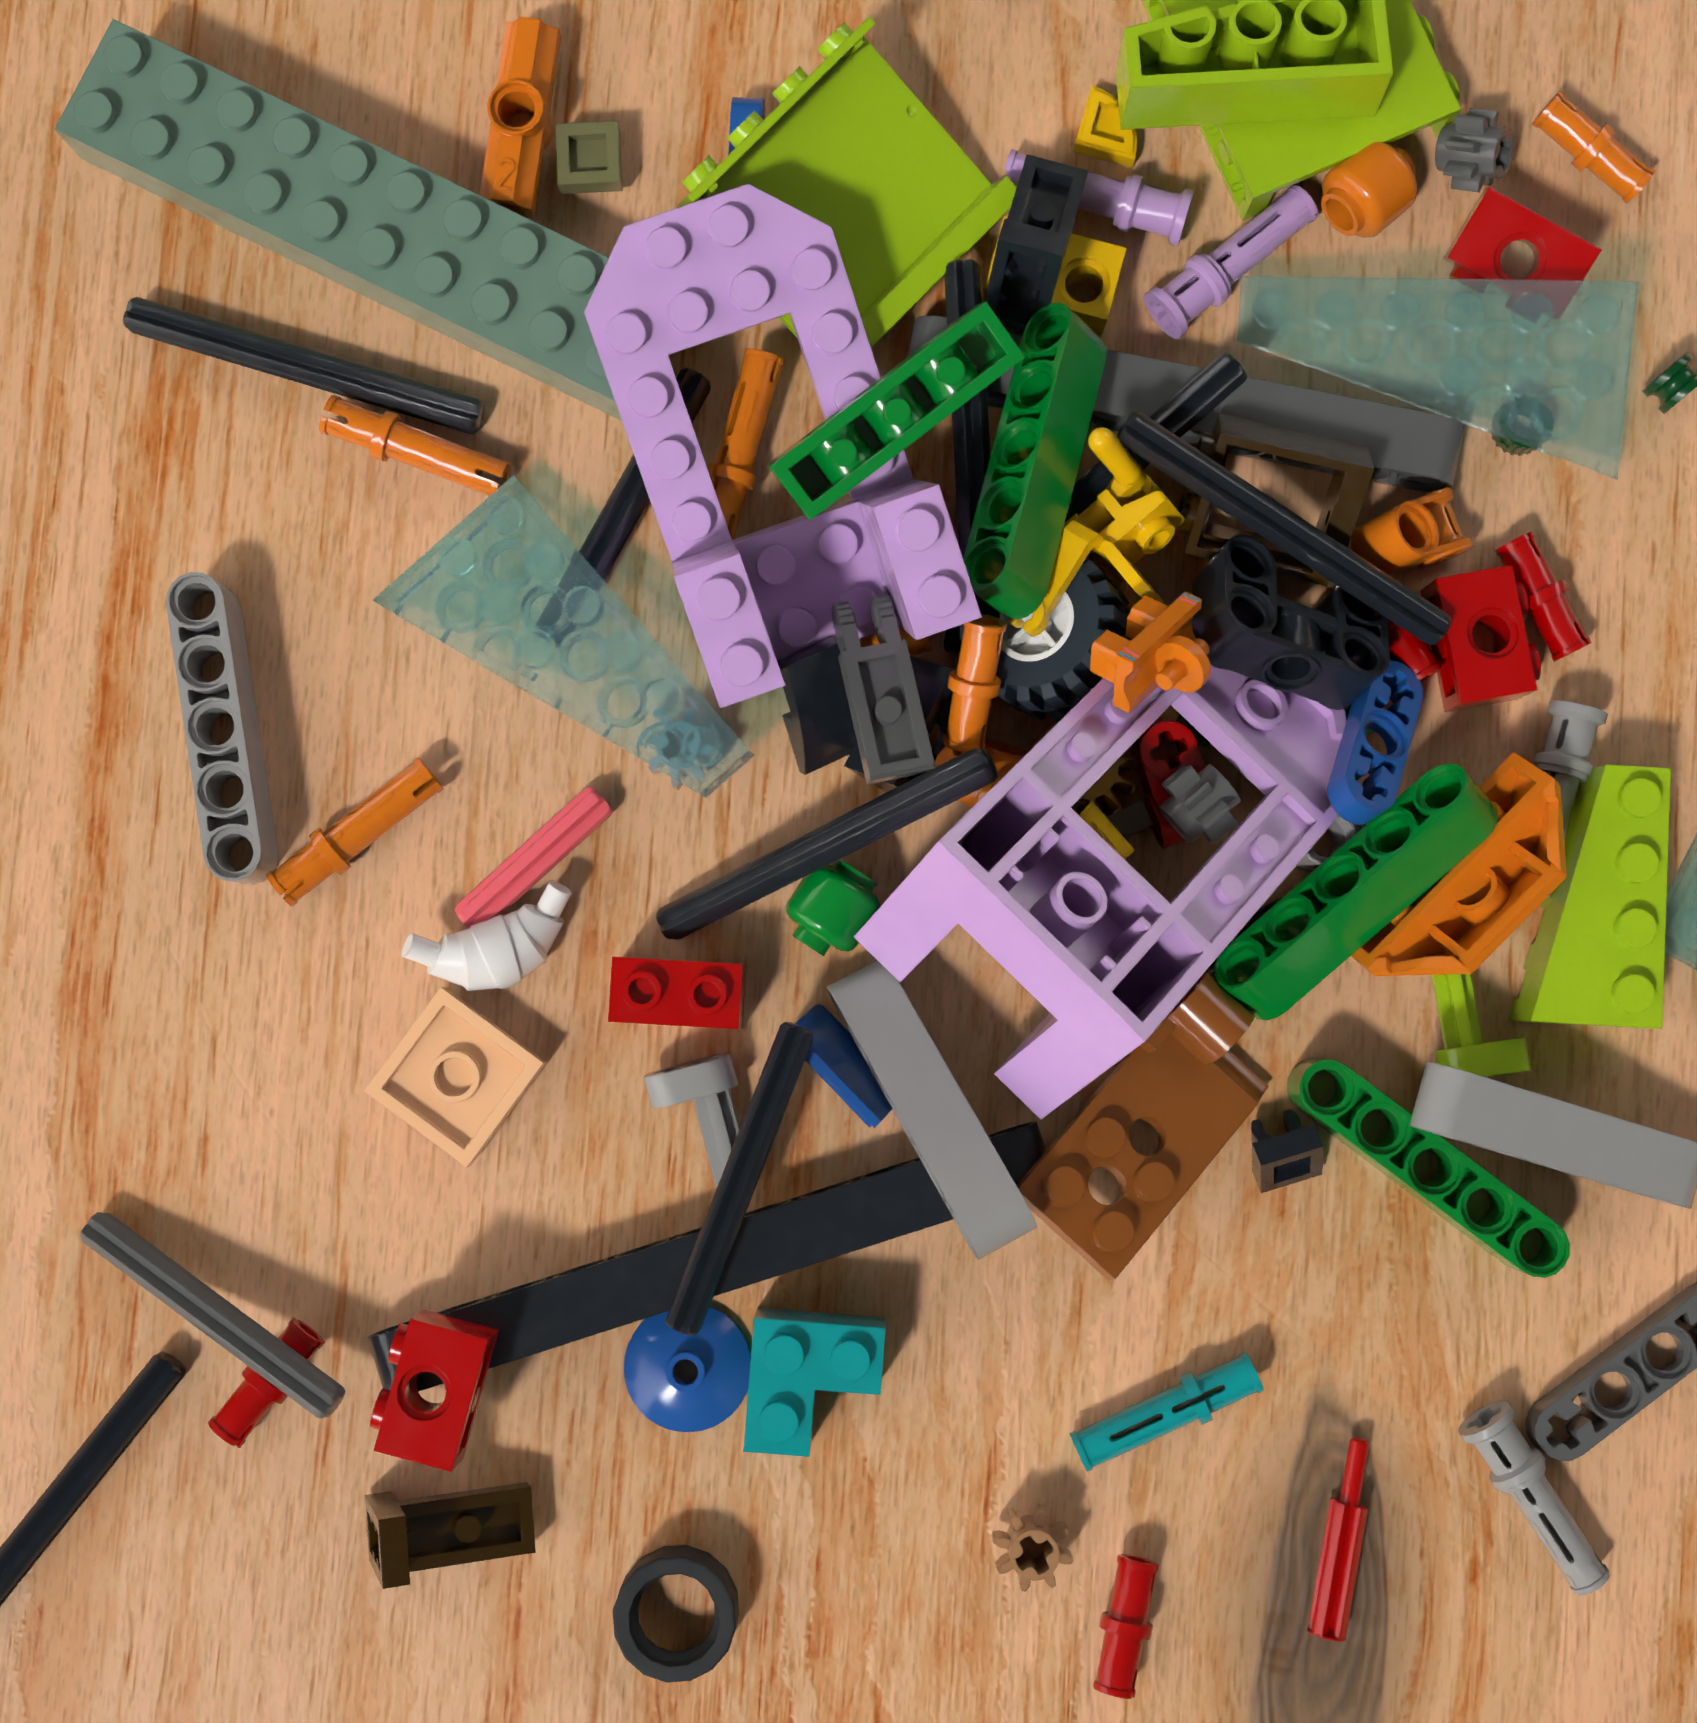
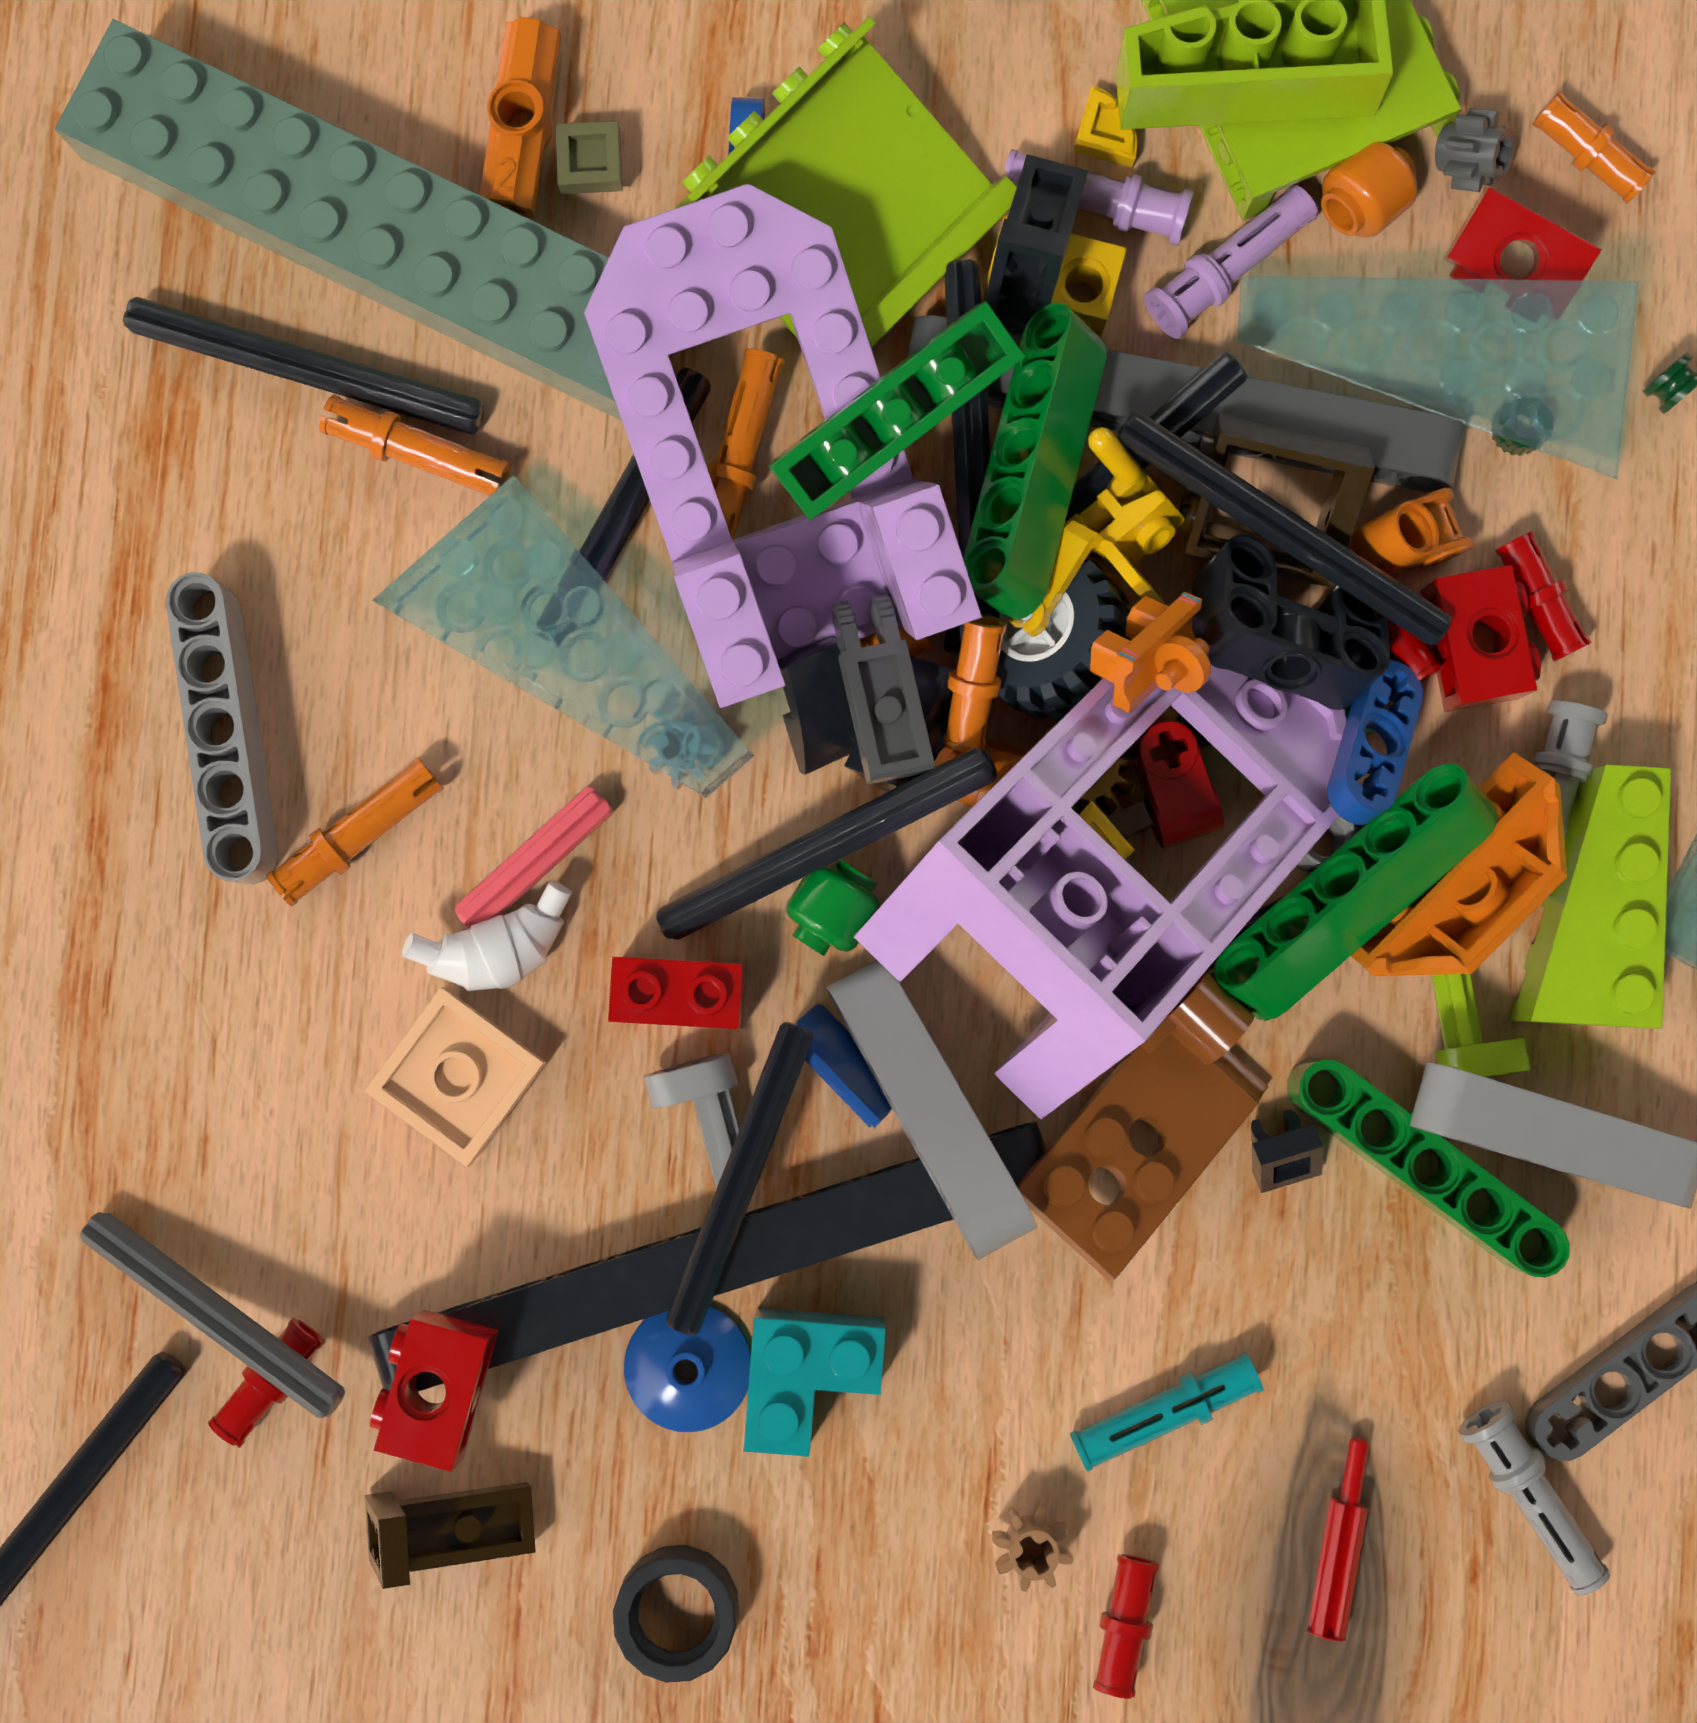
dark grey gear [1158,764,1241,844] -> none

